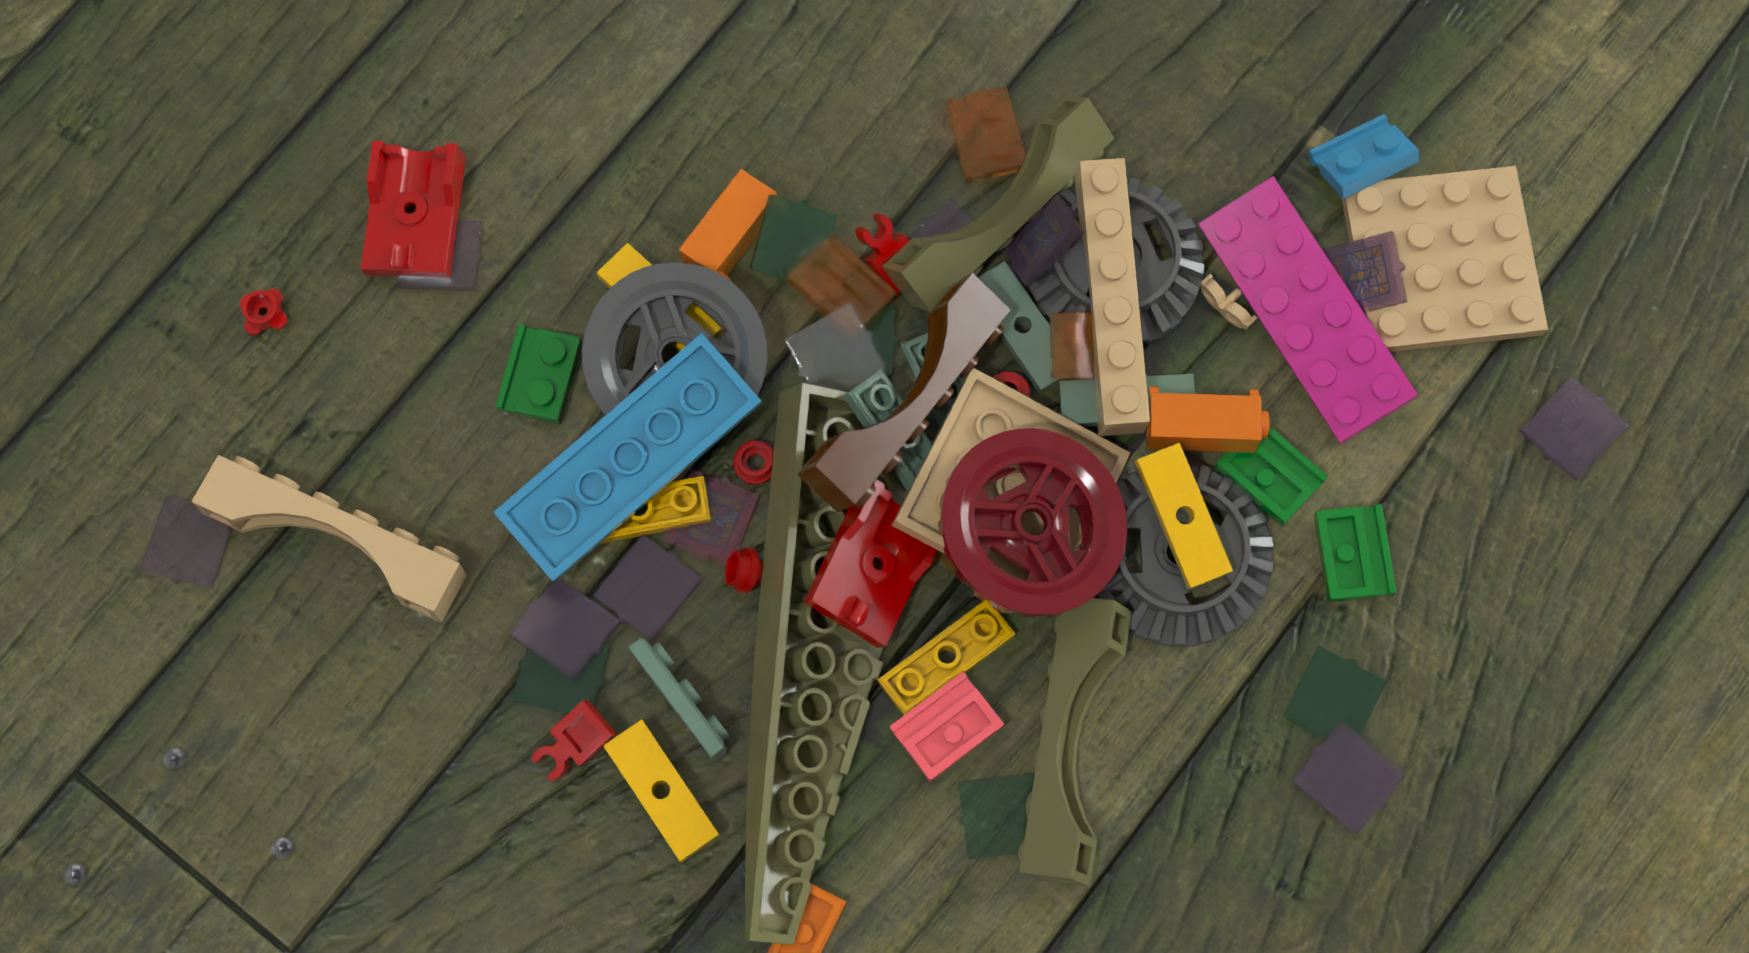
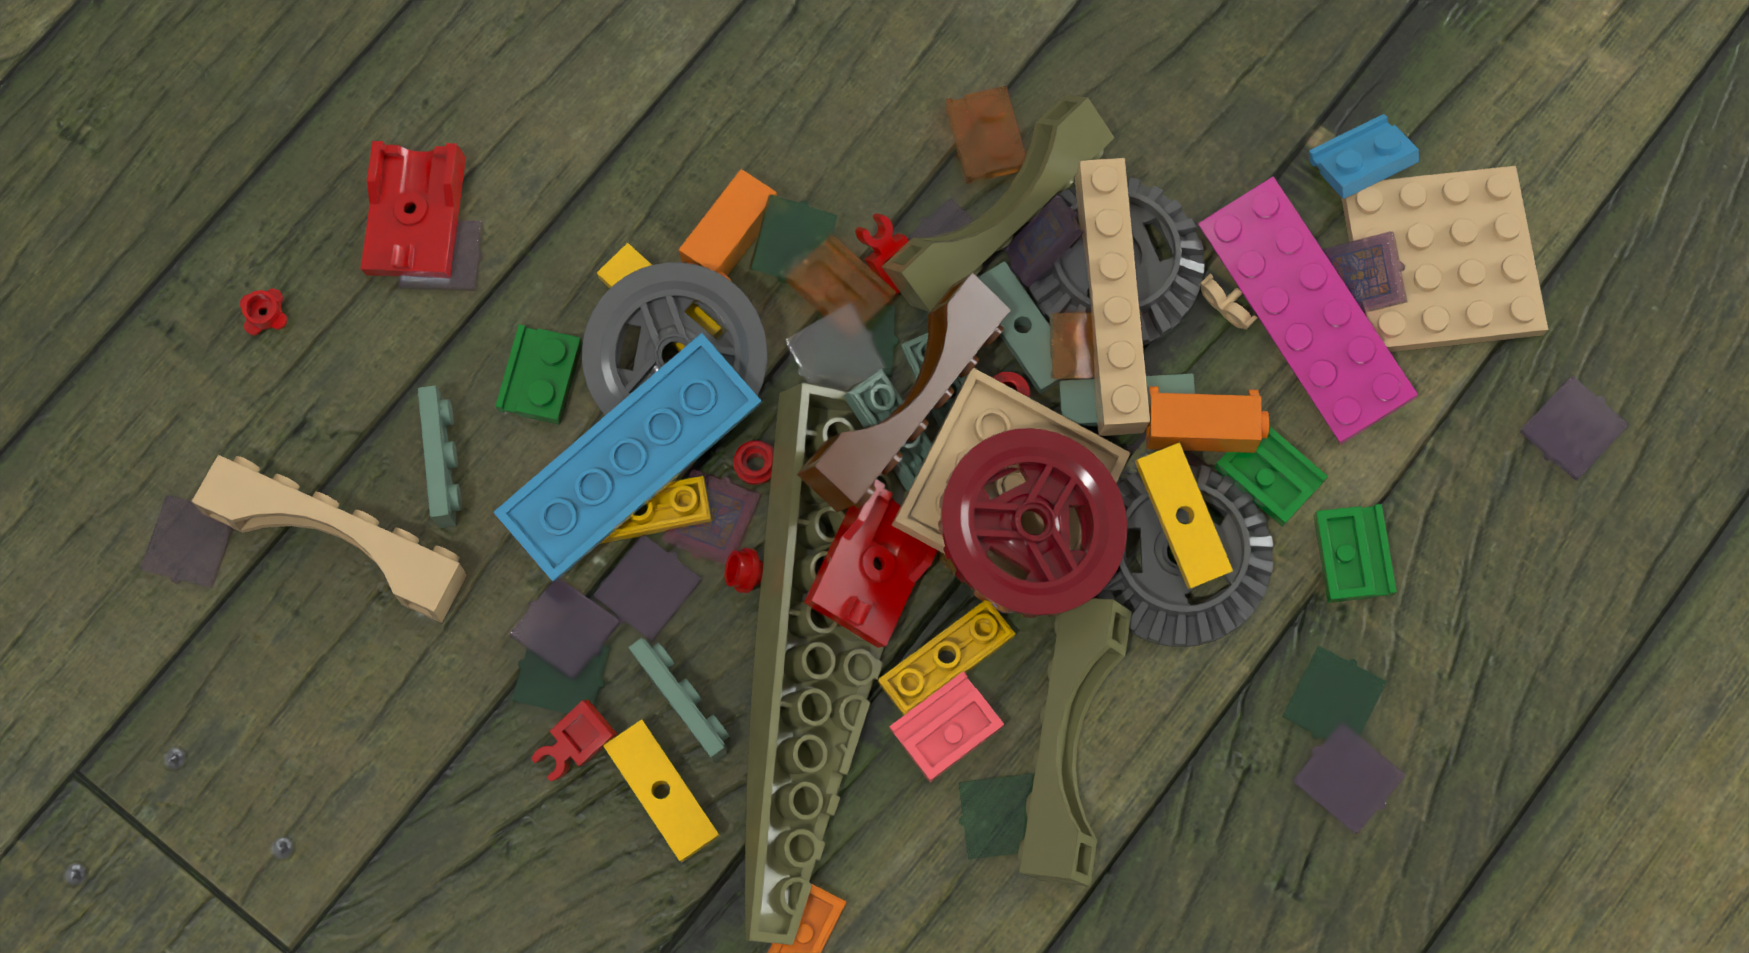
none -> sand green plate [418,385,462,528]

